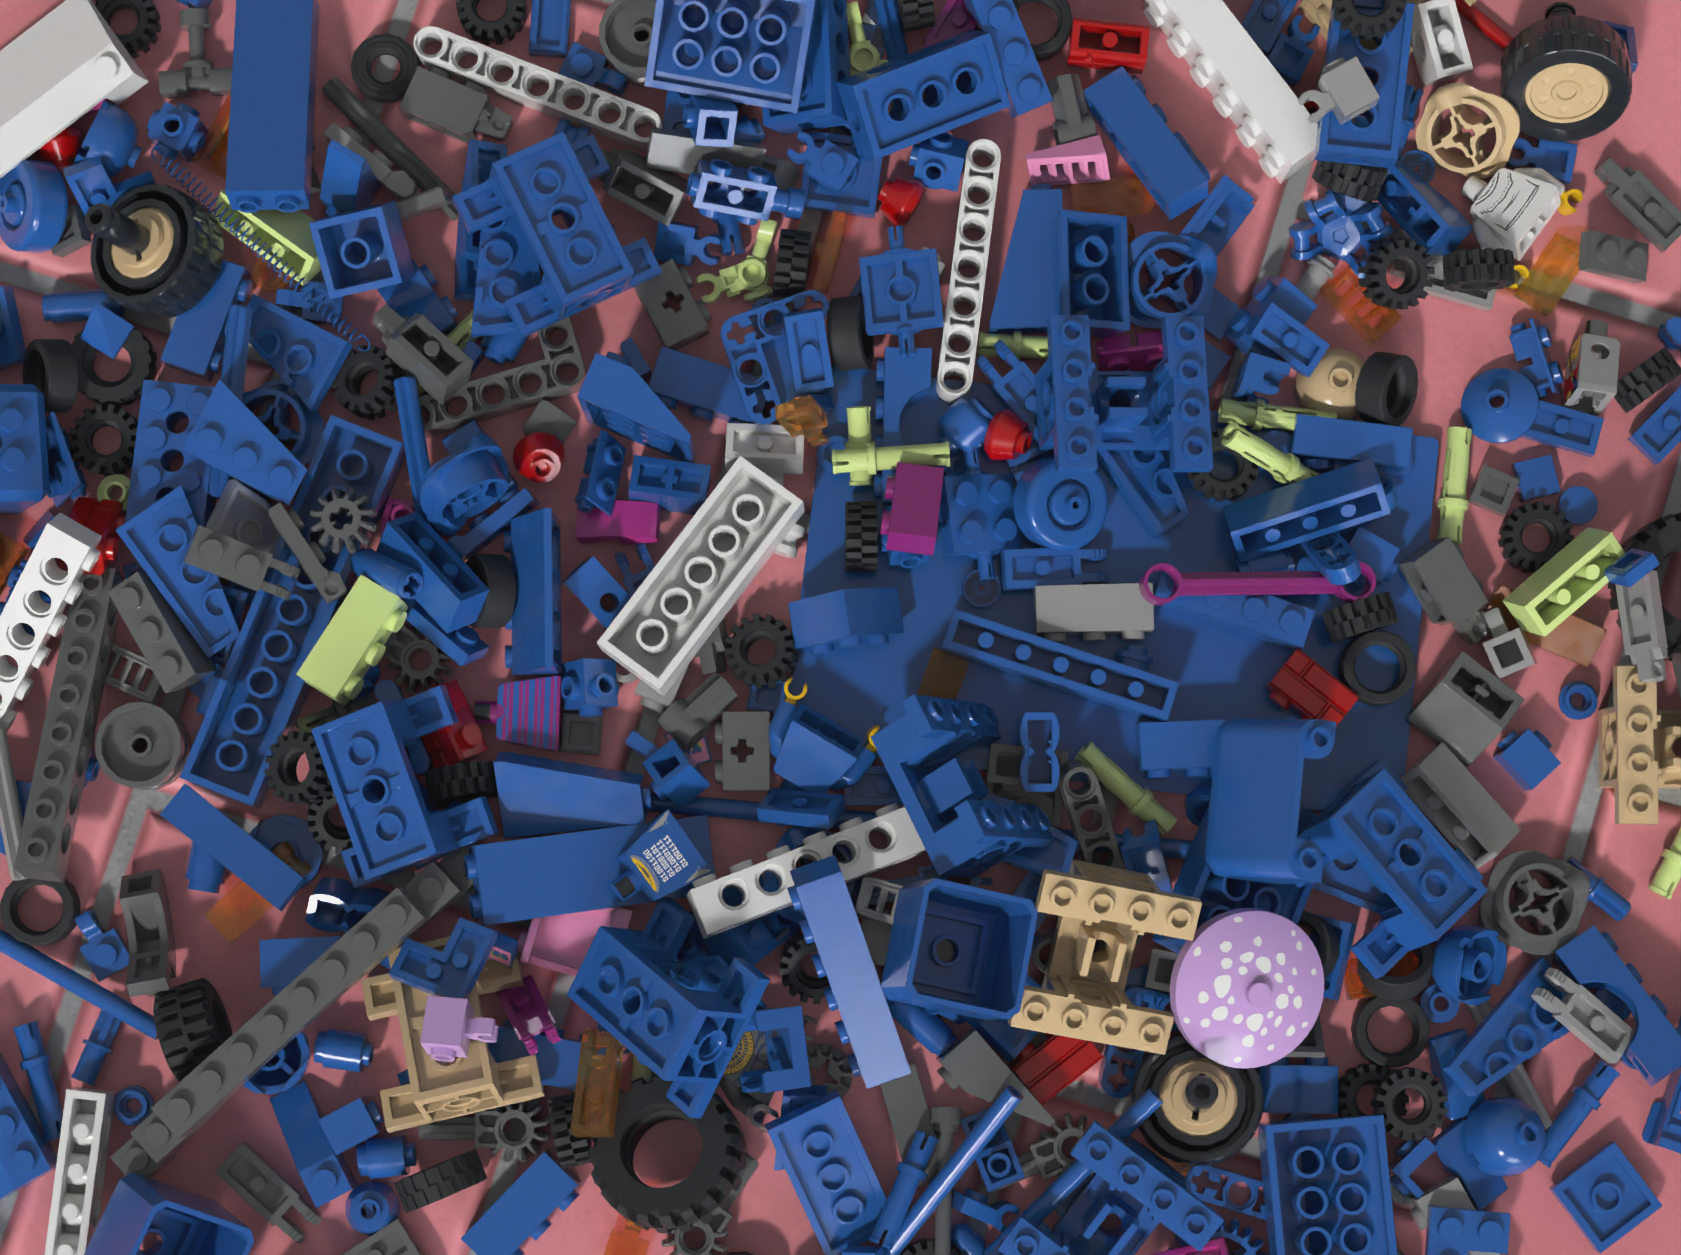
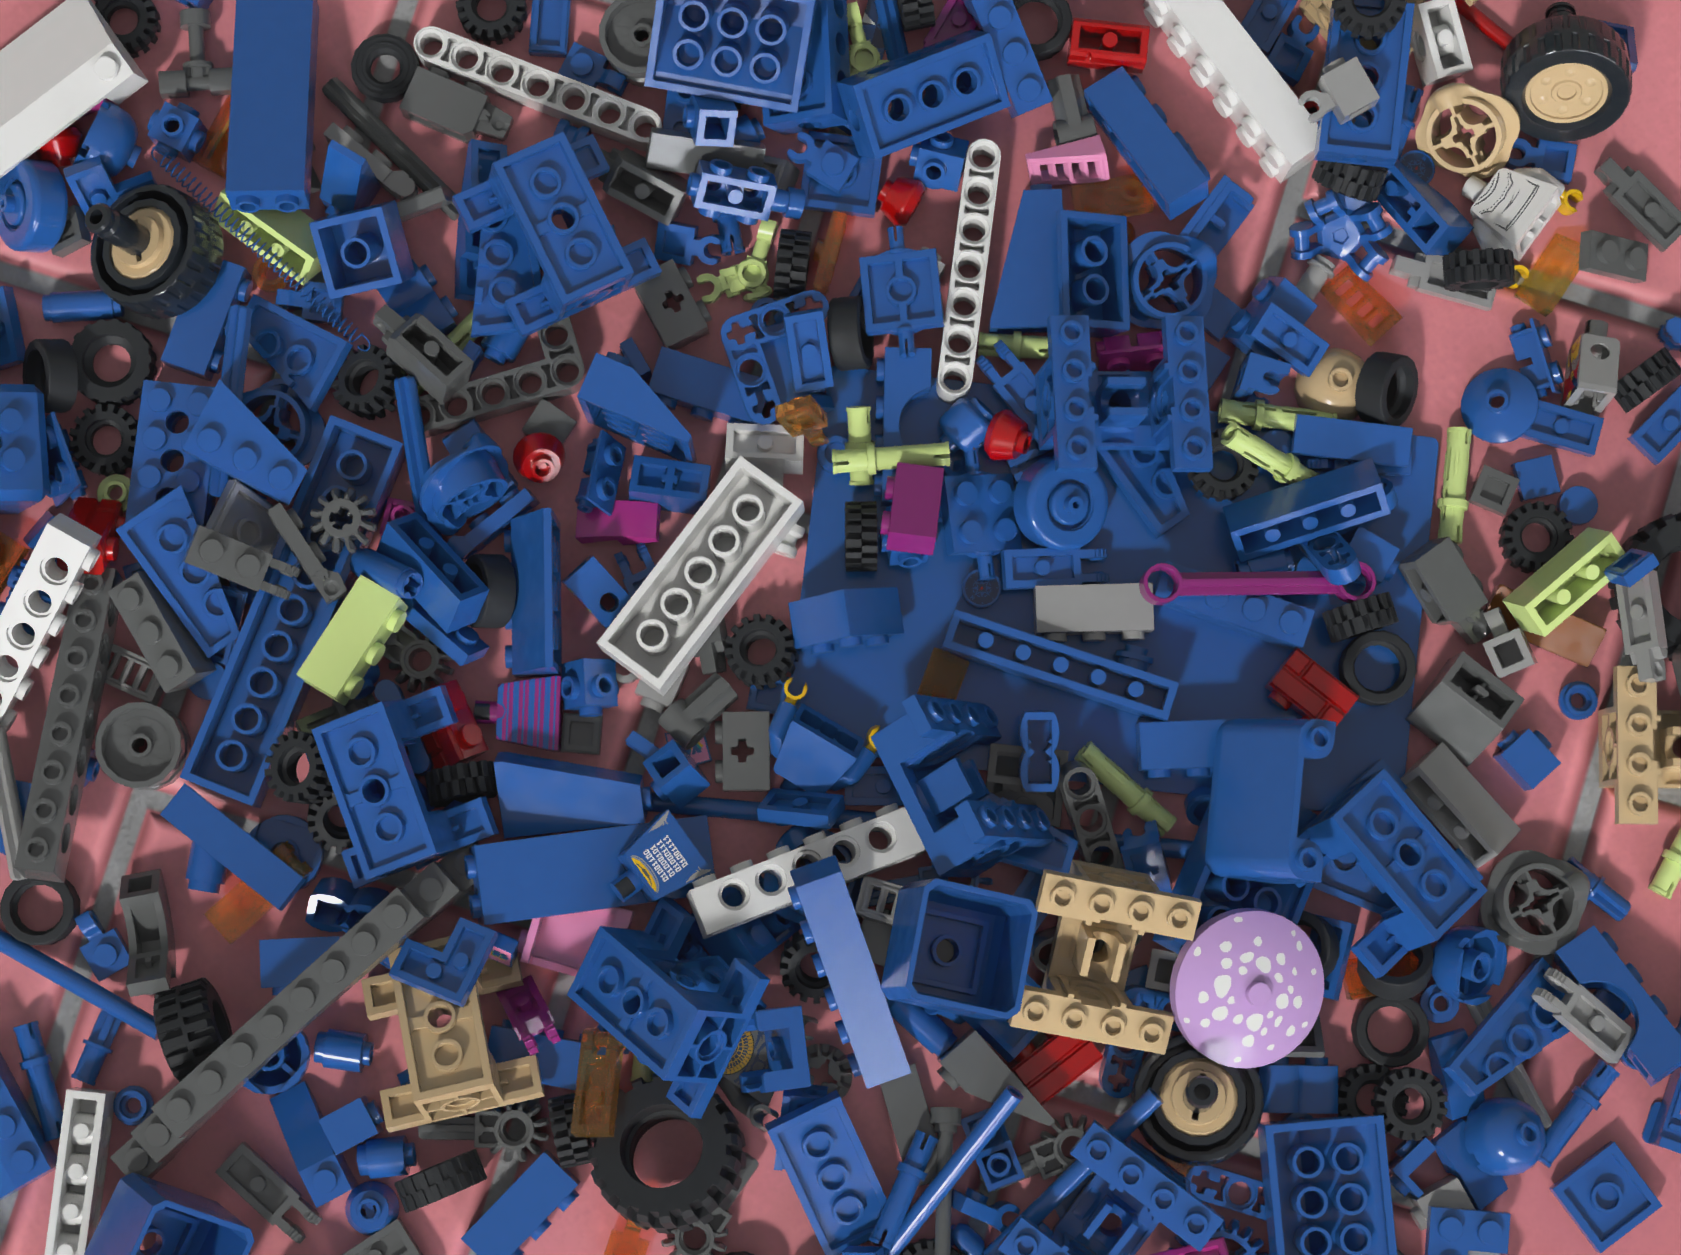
blue slope [80,302,134,359] -> none
blue slope [195,675,235,721] -> none
lavender brick [420,995,499,1062] -> none
black tyre [1358,238,1435,310] -> none

